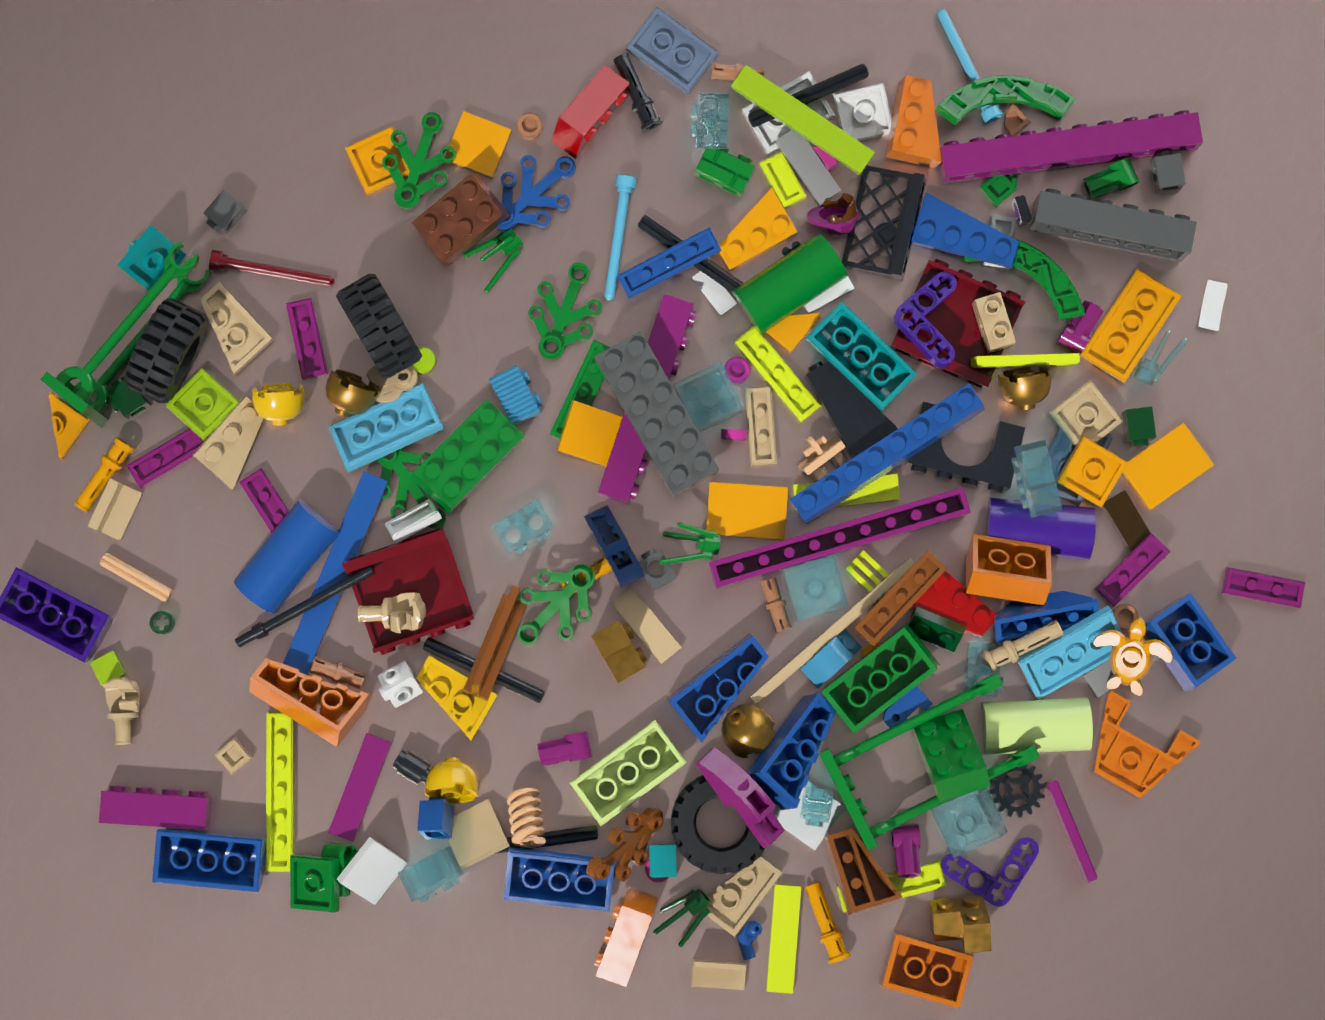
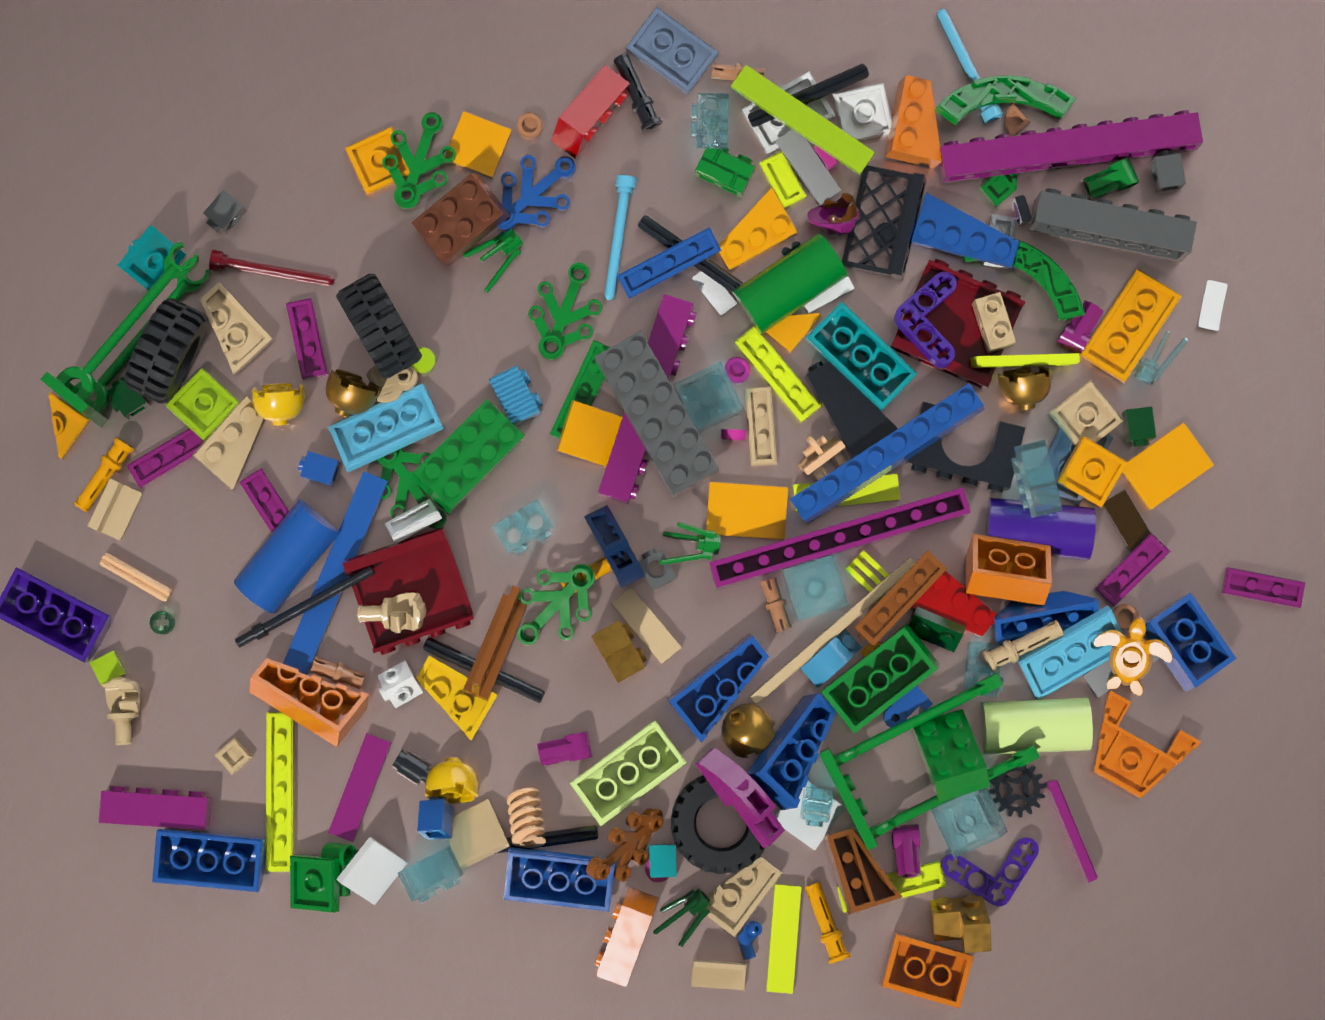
none -> blue brick [298,451,341,487]

